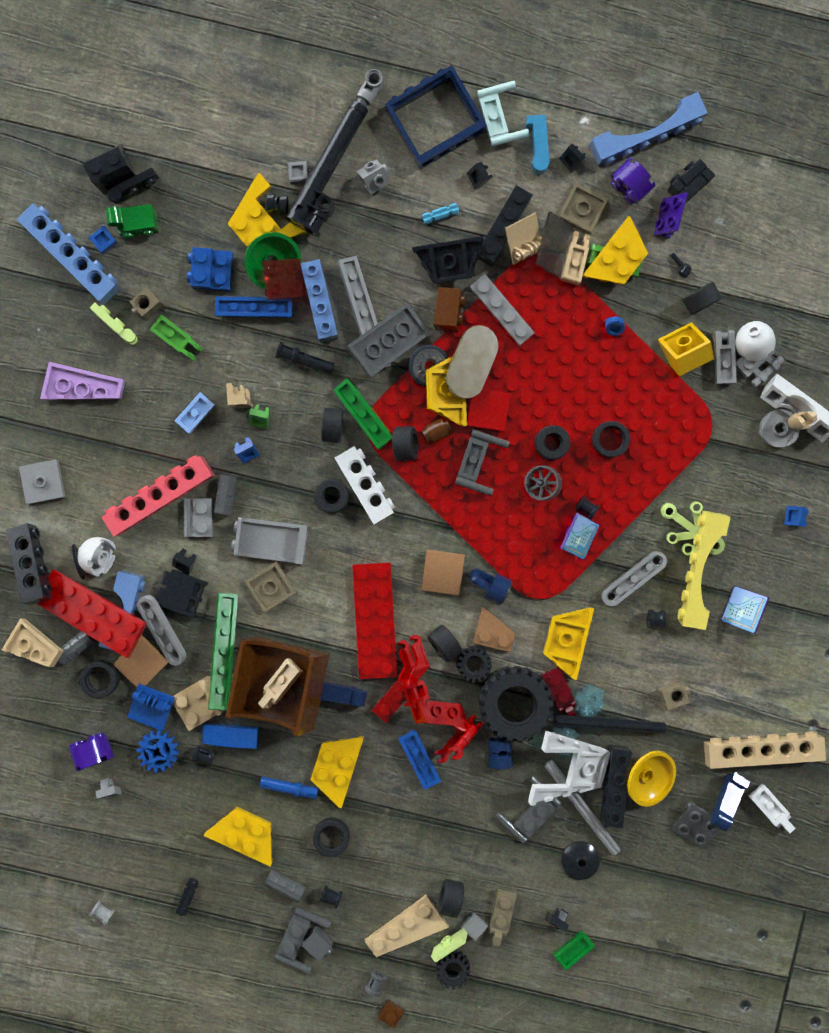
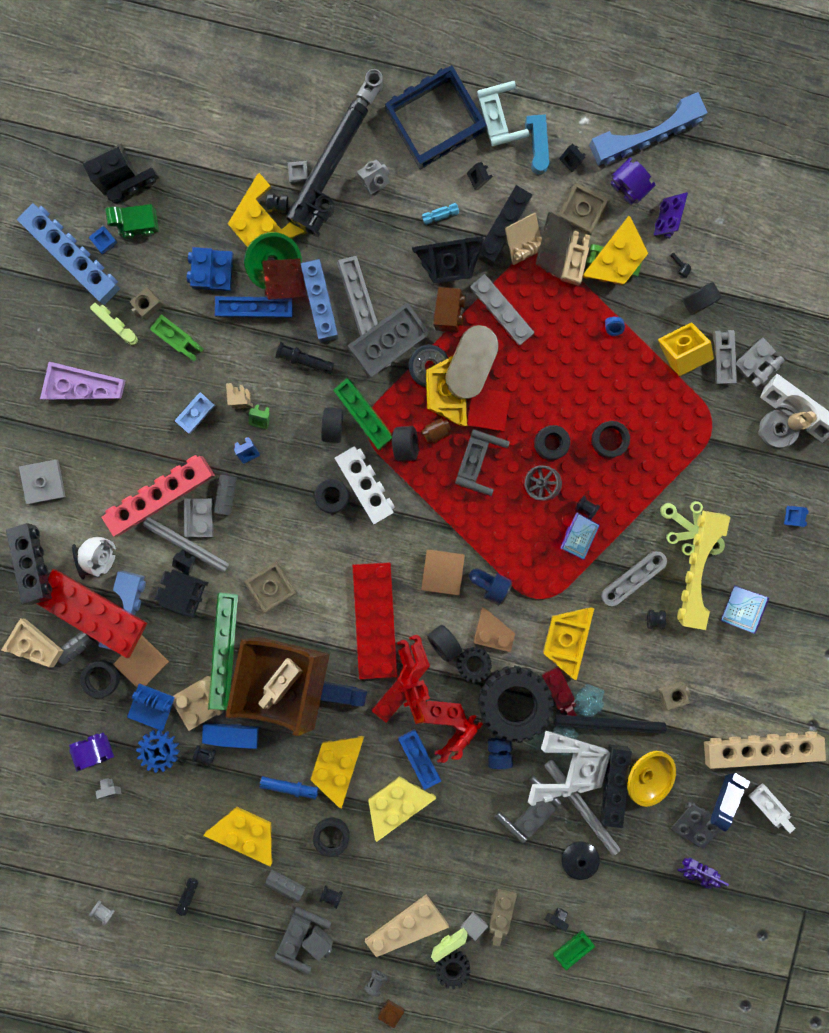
light grey plate [137,595,186,666] -> none
light grey panel [231,517,309,565] -> none
black tyre [438,879,464,918] -> none
black brick [668,159,715,204] -> none
white cylinder [735,321,776,361] -> none
none -> light grey axle [143,517,229,572]
none -> light yellow wing [368,776,436,842]
none -> dark purple hinge [678,858,729,889]

